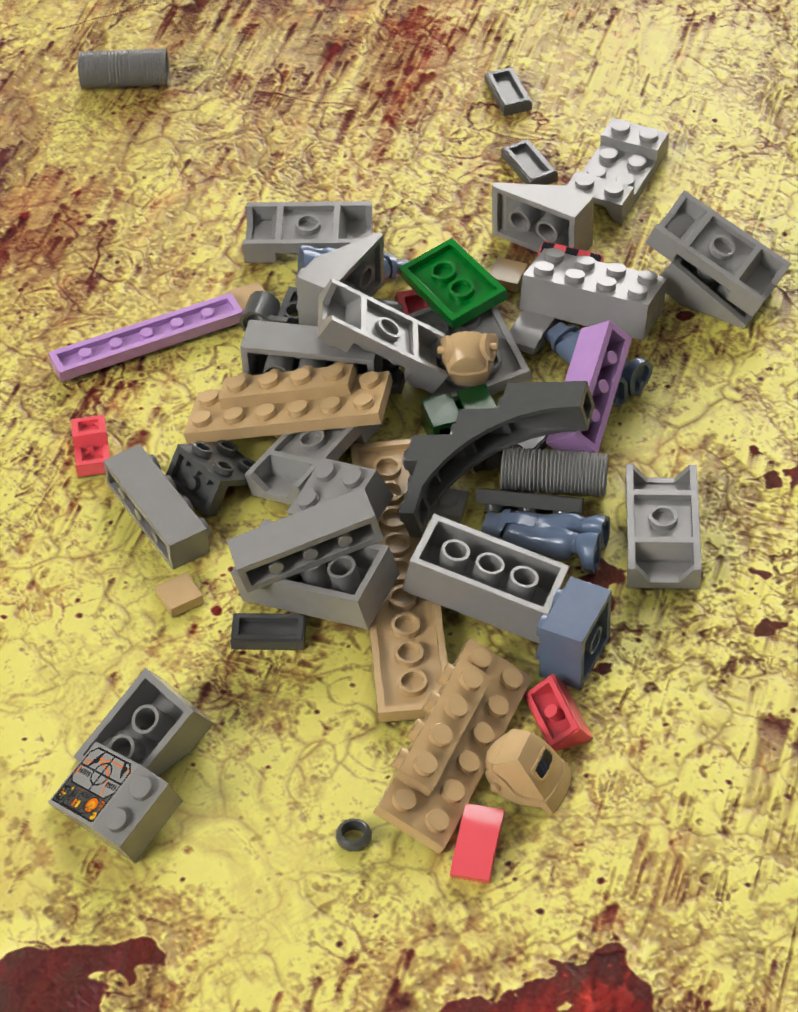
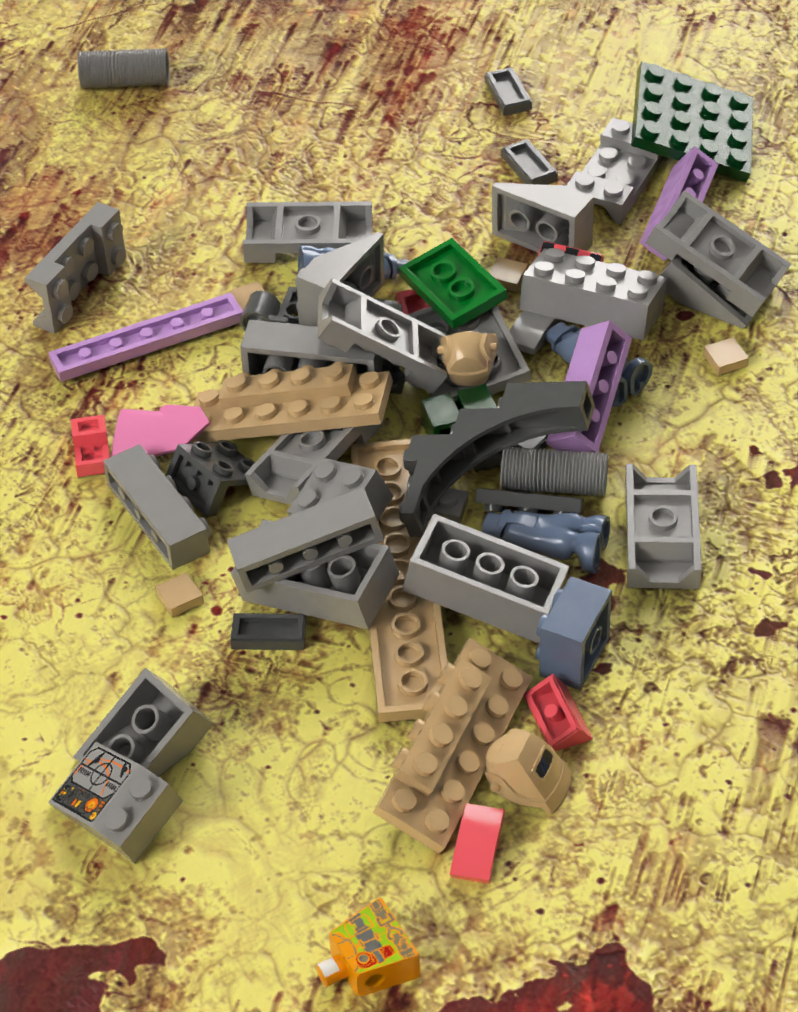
dark grey piece [335,818,372,852] -> none
none -> light grey piece [25,202,126,334]
none -> bright pink panel [111,405,211,457]
none -> torso [316,897,420,996]
none -> plate [631,61,753,182]
none -> lavender brick [639,146,719,261]
none -> tan tile [703,337,749,376]

